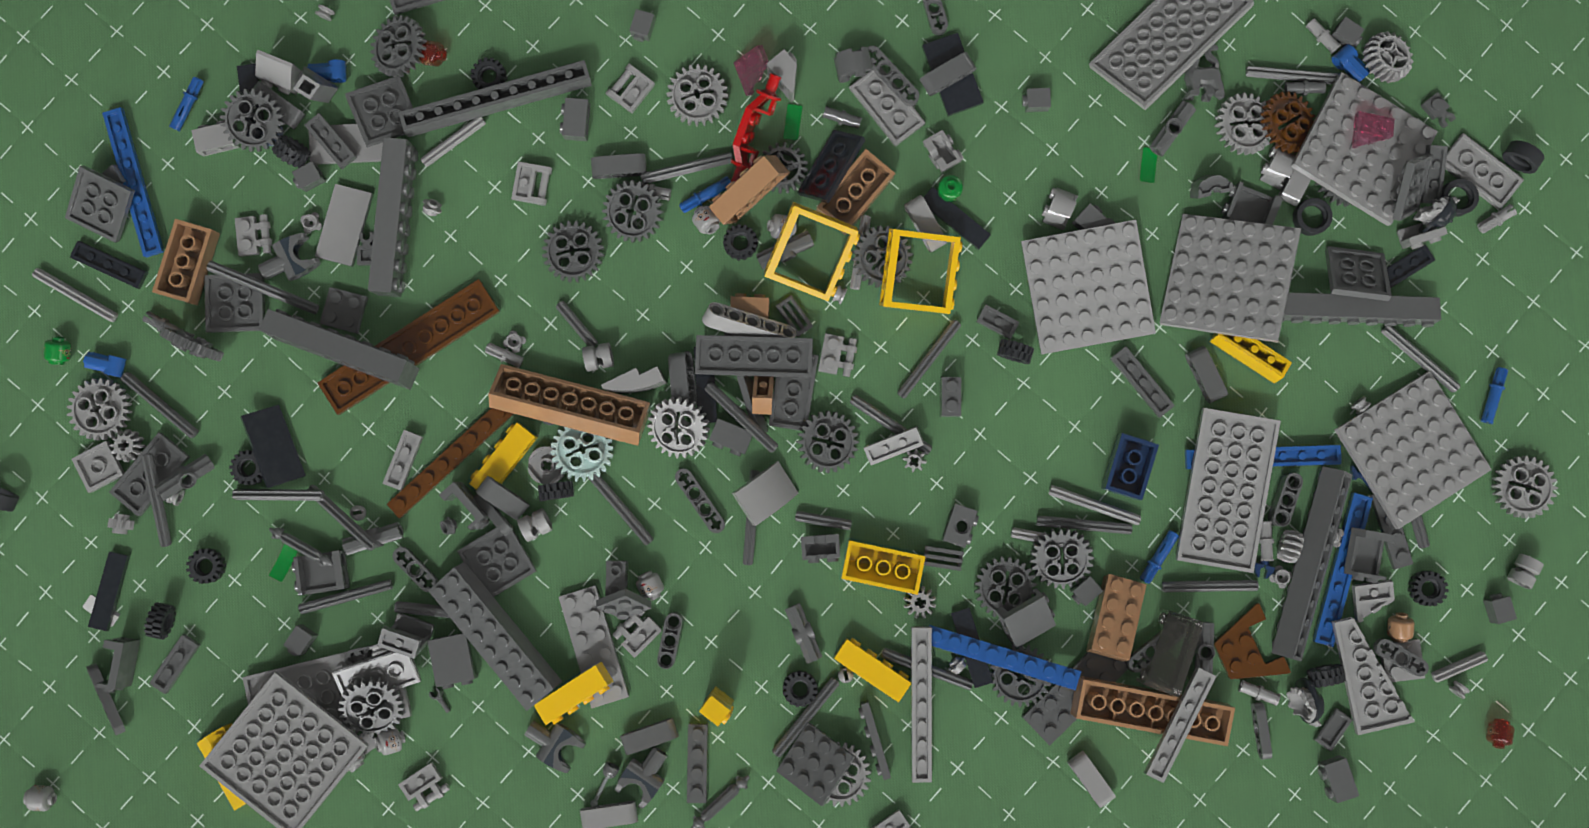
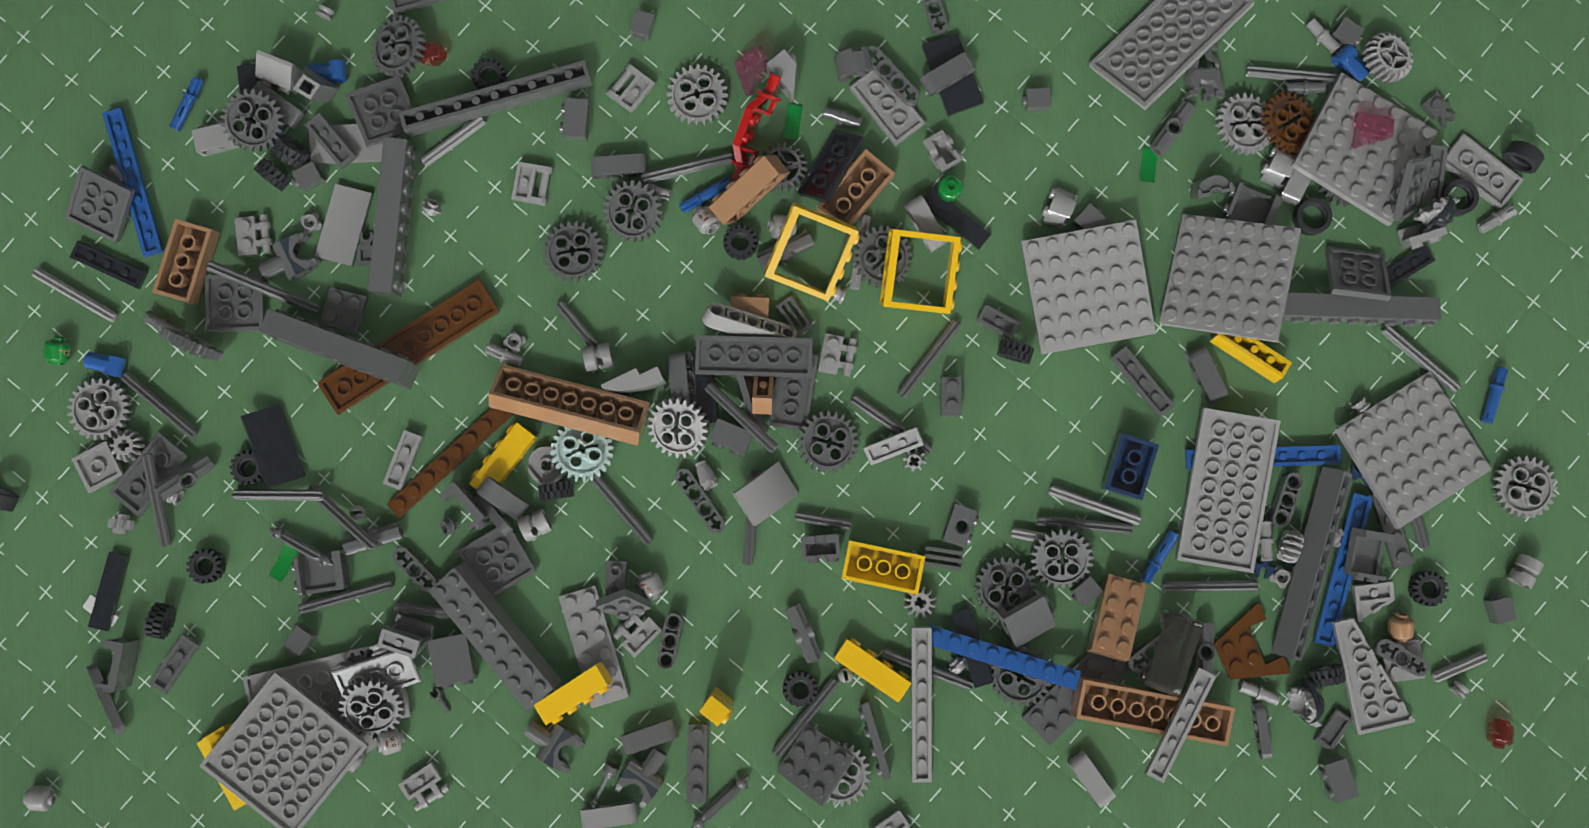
none -> black tyre [254,157,292,191]
none -> light grey cone [695,460,718,490]

